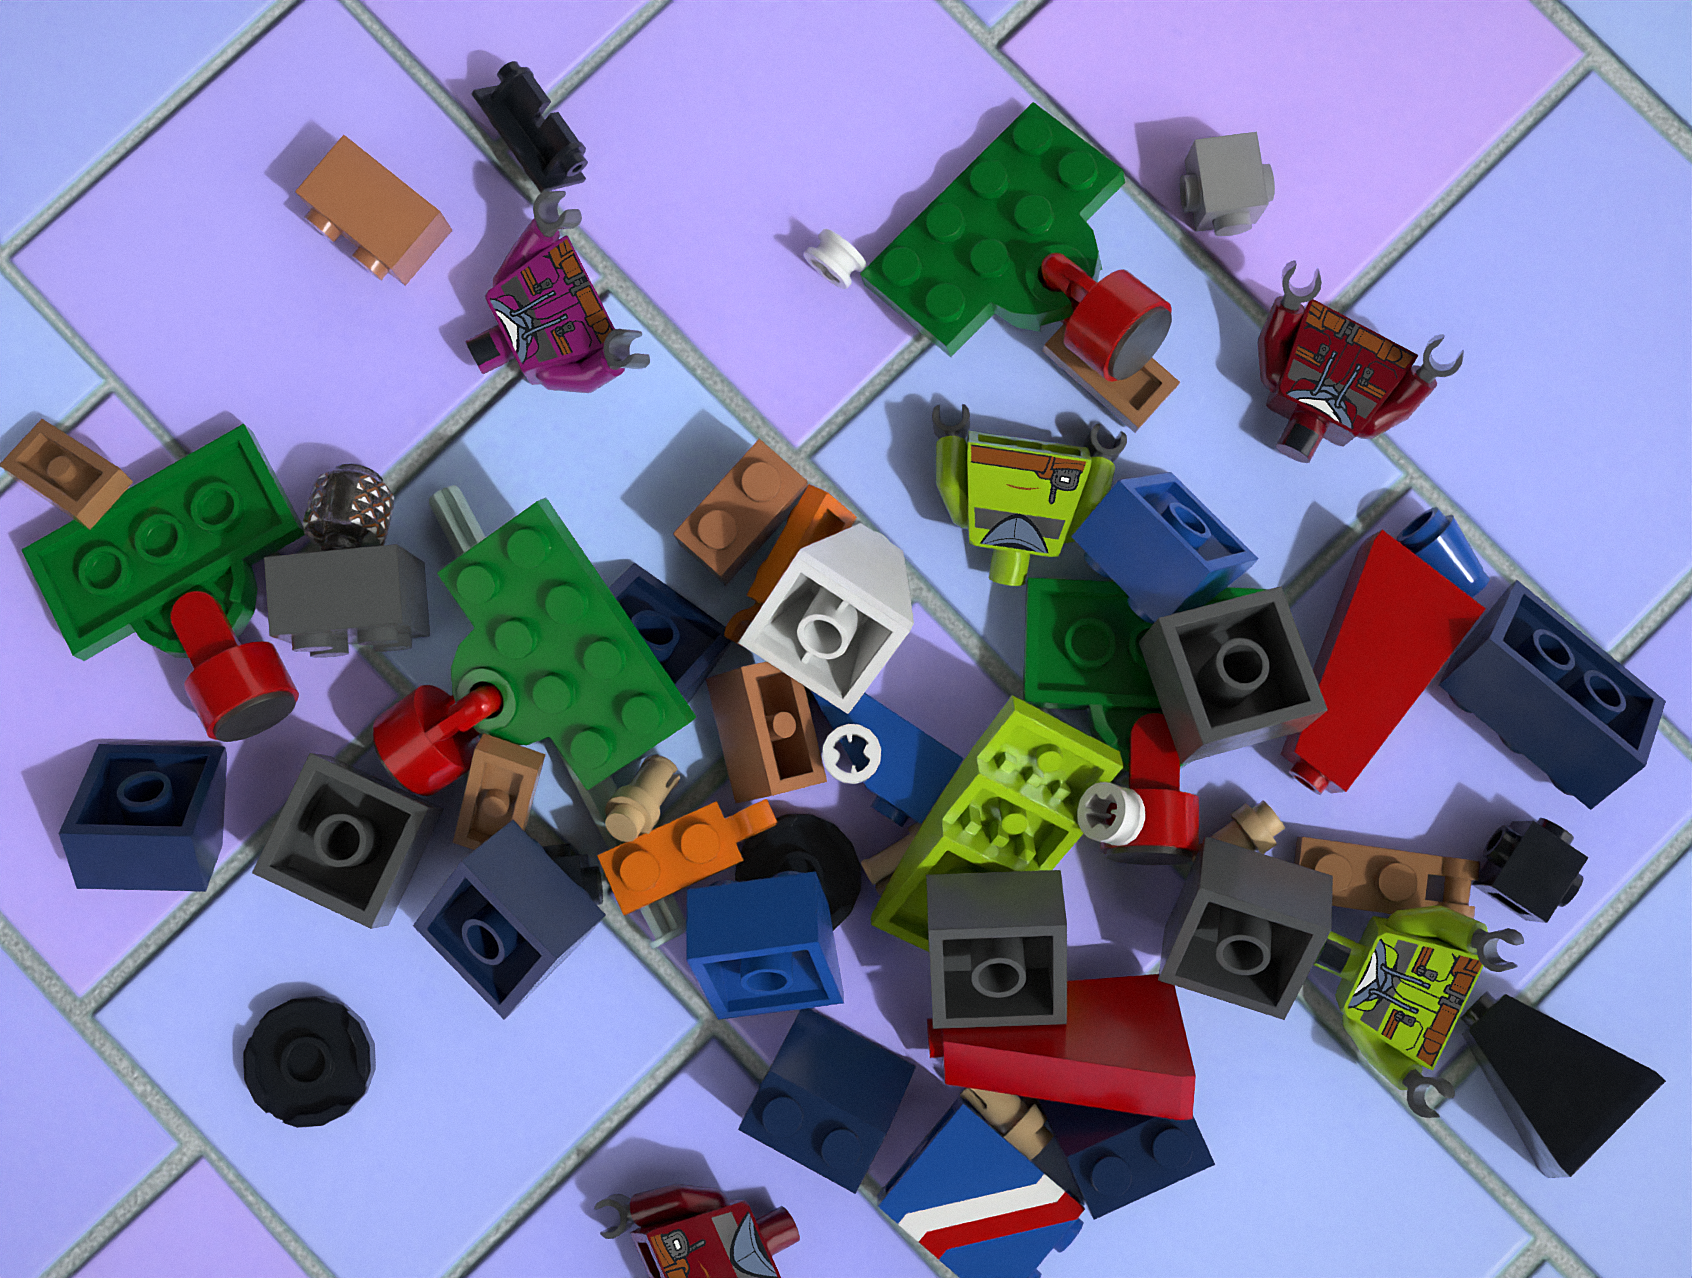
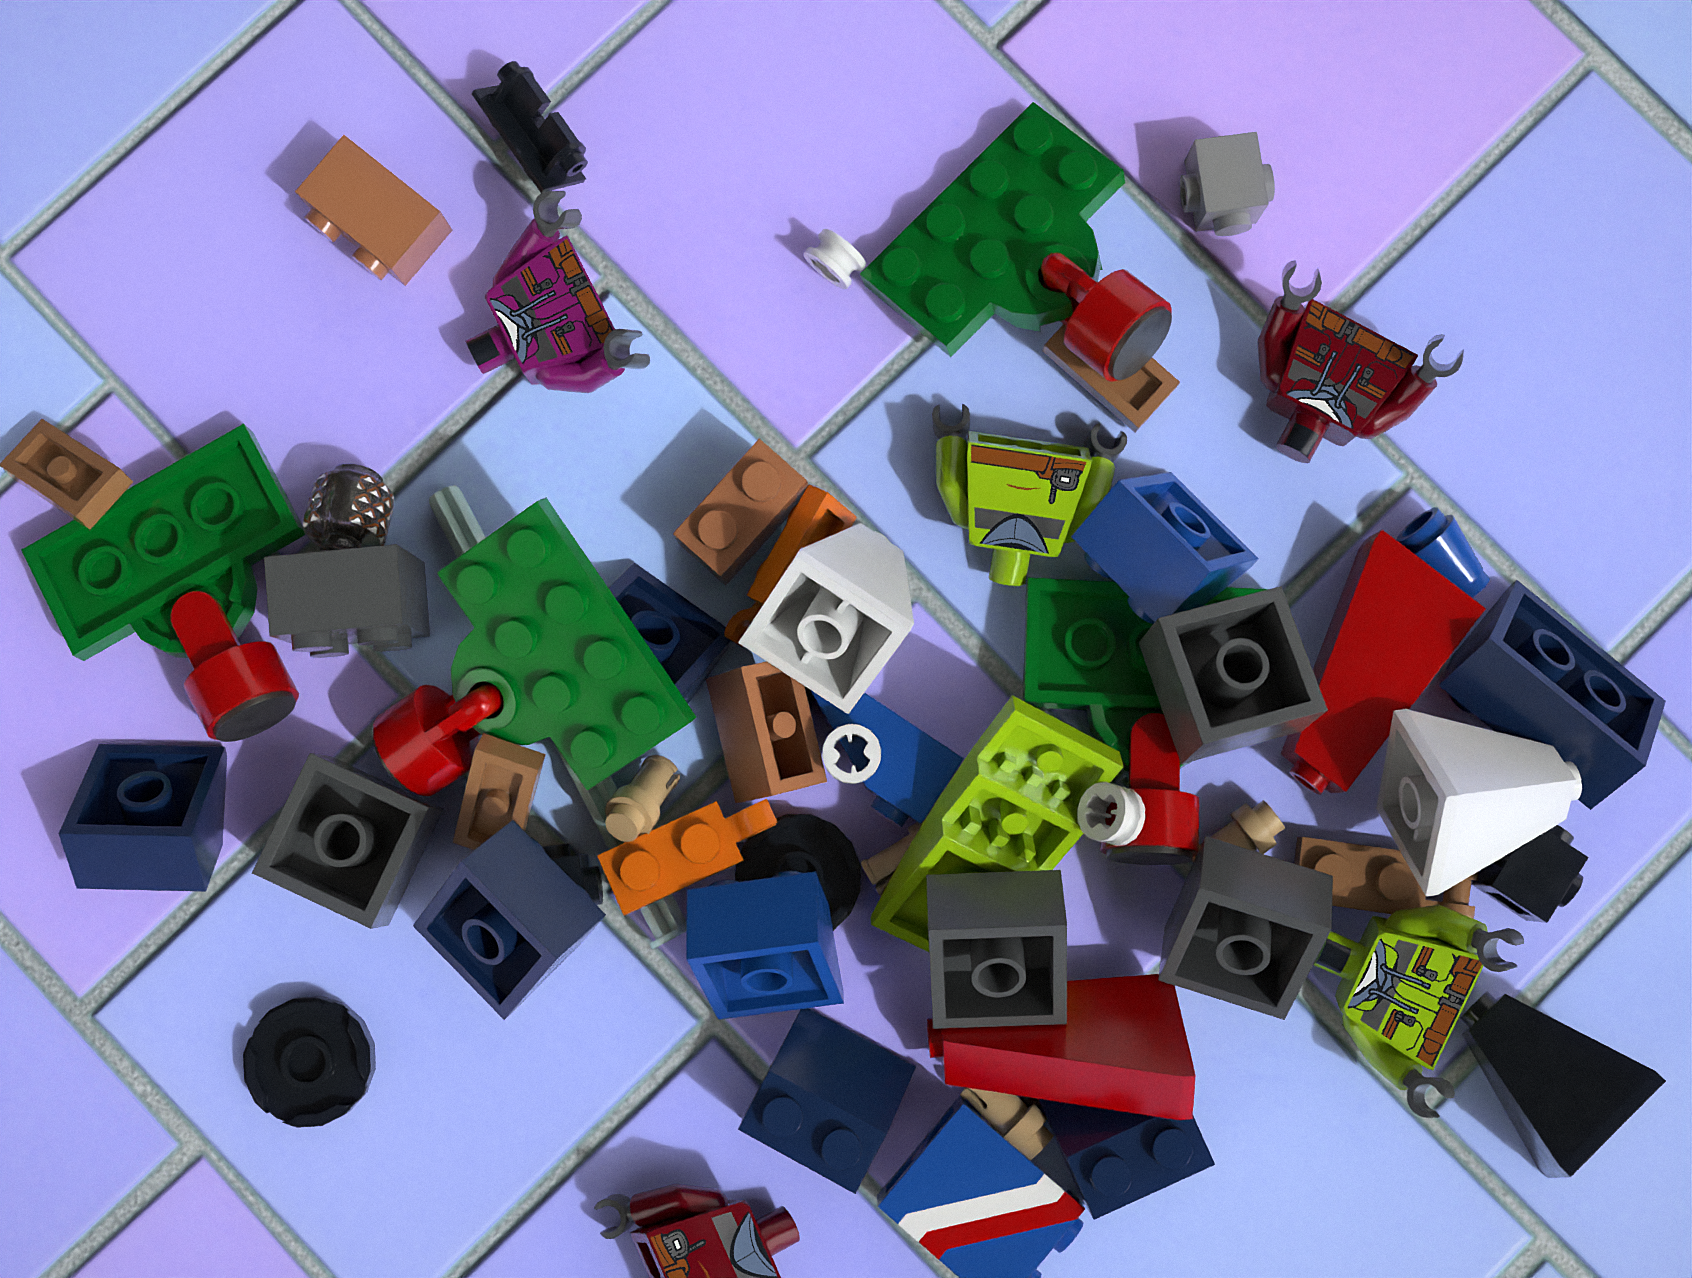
none -> white slope [1376,709,1582,896]

